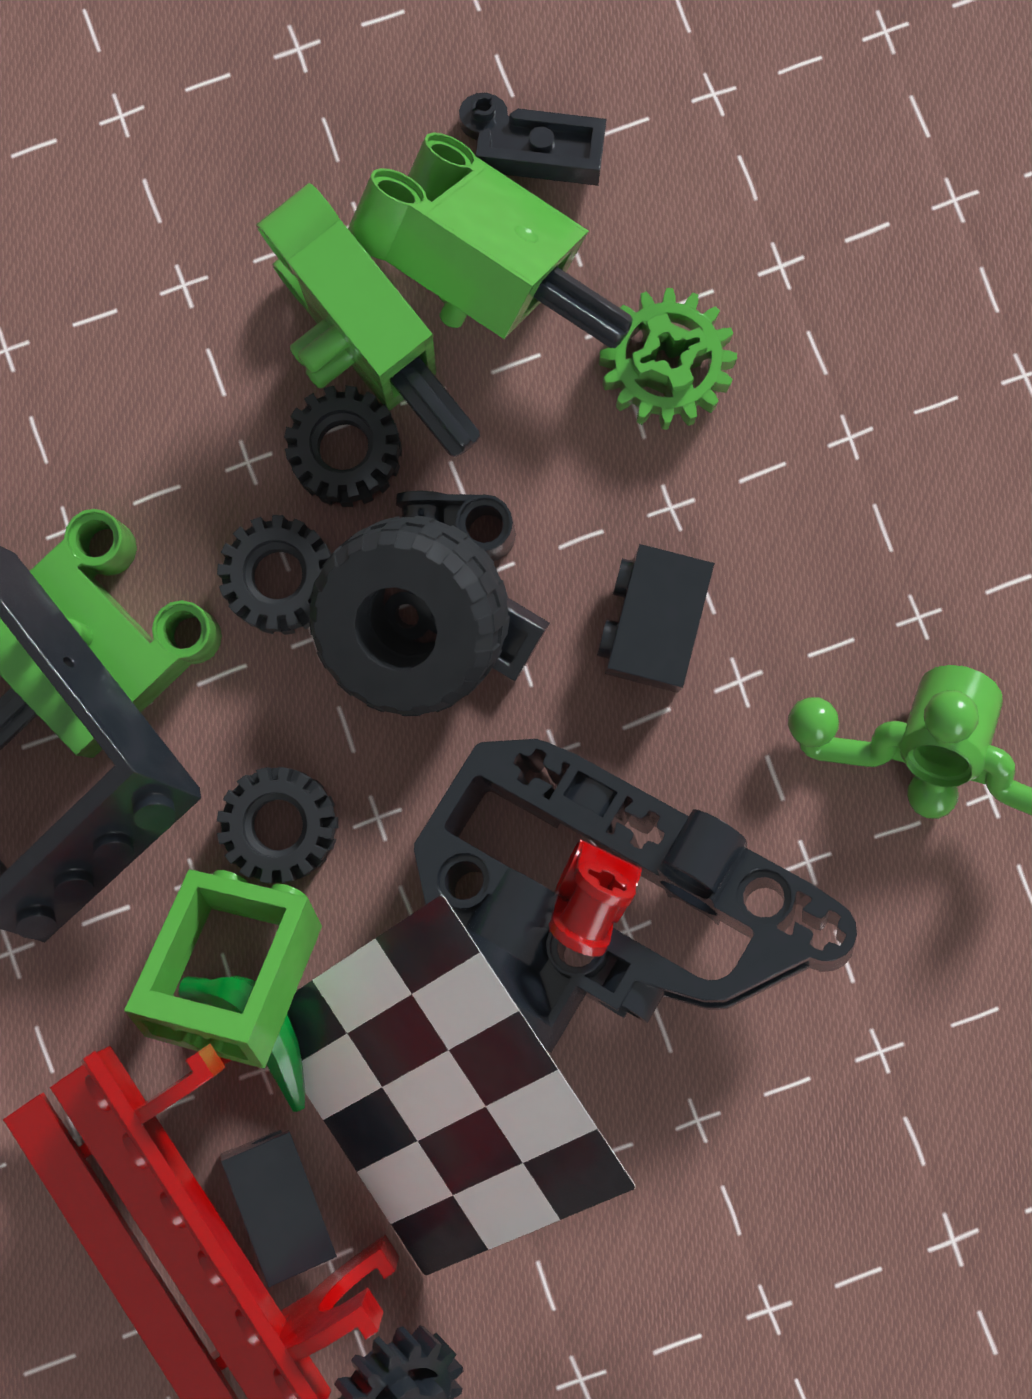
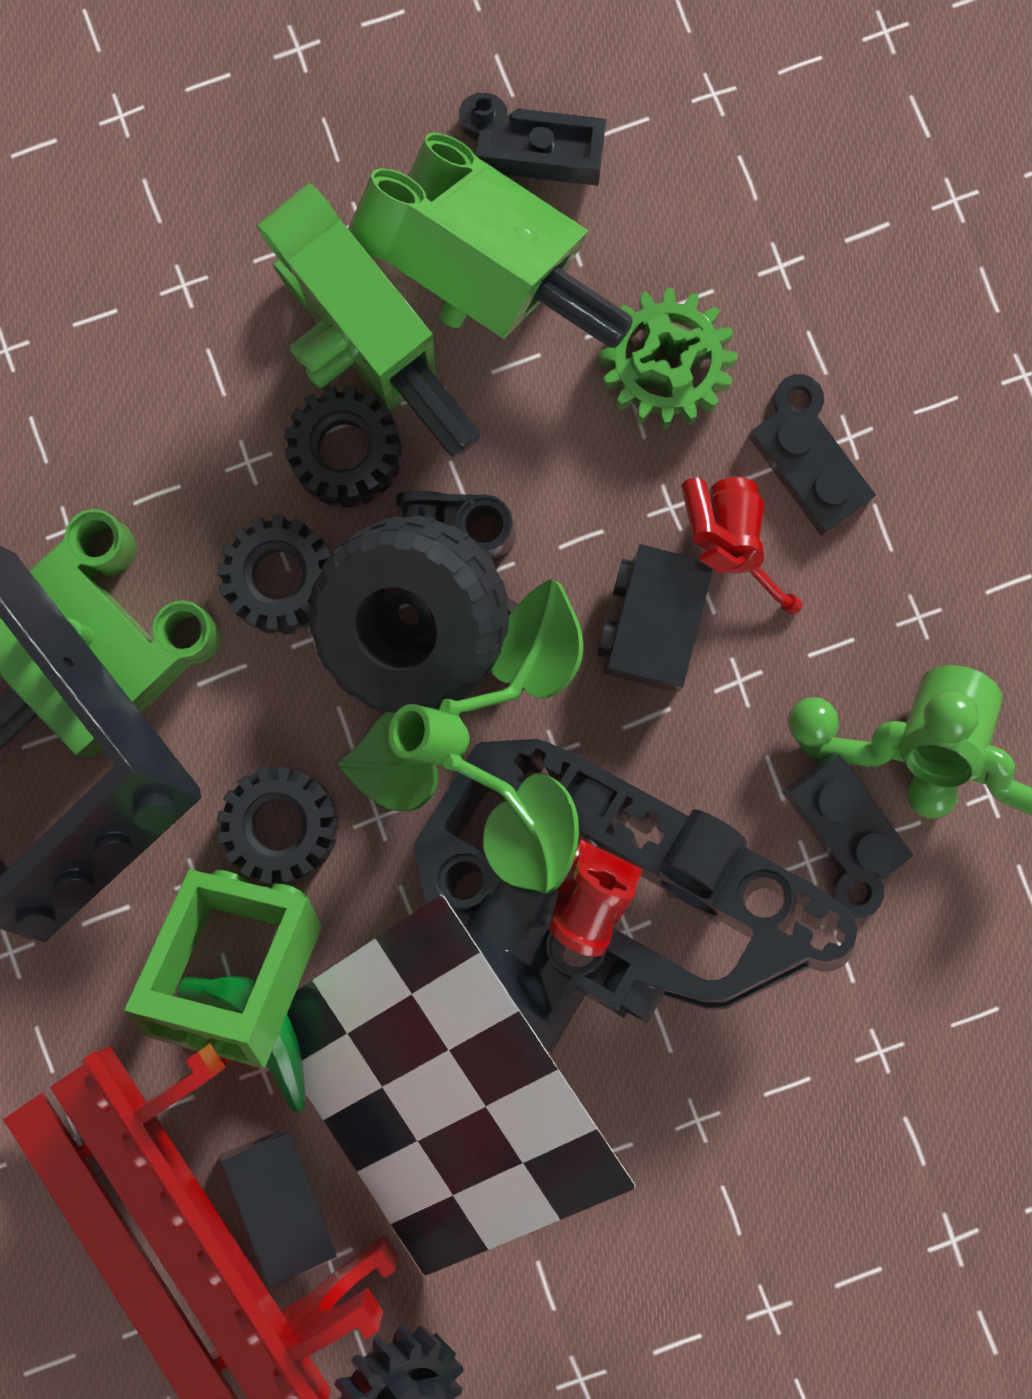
none -> bright green plant [338,579,584,894]
none -> red piece [681,477,802,615]
none -> black hinge [748,374,876,536]
none -> black hinge [782,753,914,918]

